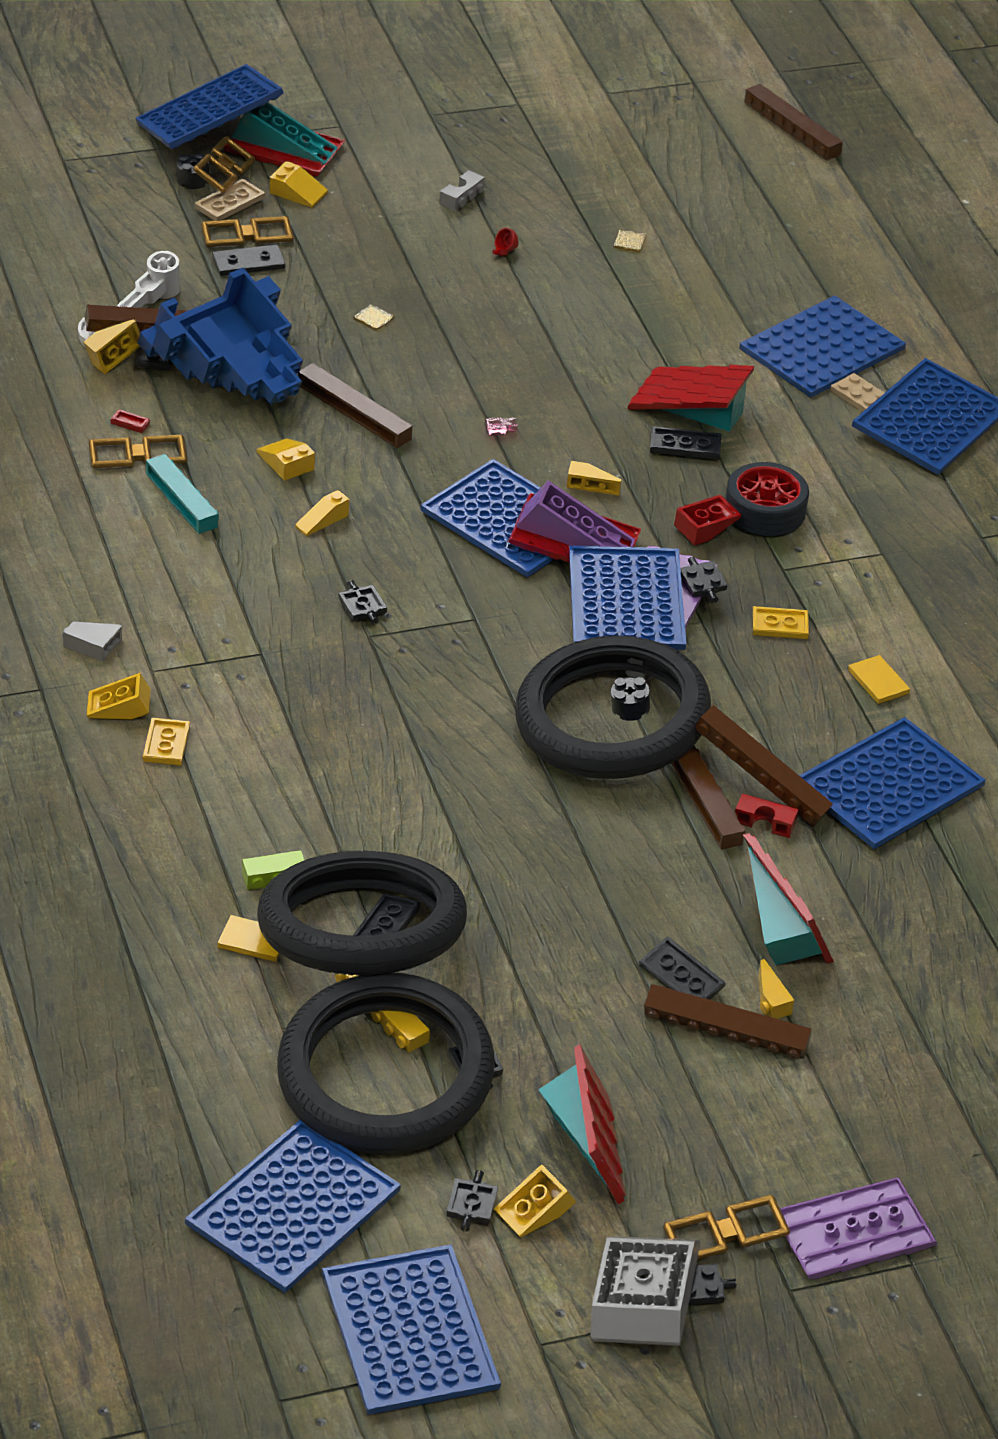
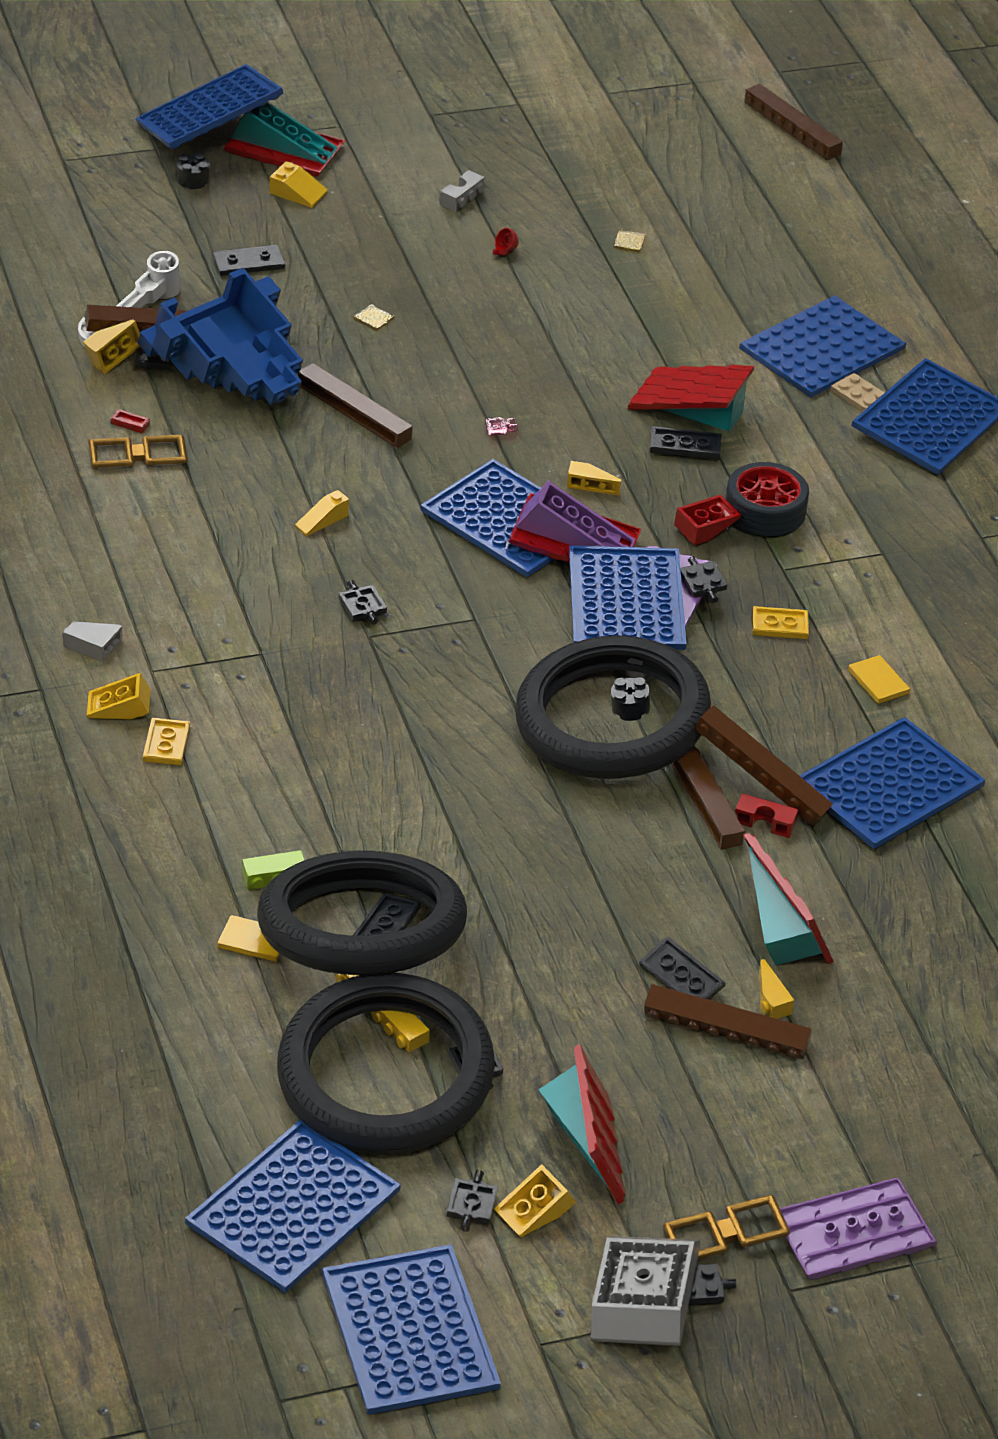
brick [146,454,219,534] -> none
pearl gold bar [193,136,255,193] -> none
tan plate [195,179,265,221] -> none
pearl gold bar [201,216,294,247] -> none
yellow slope [256,438,315,481] -> none

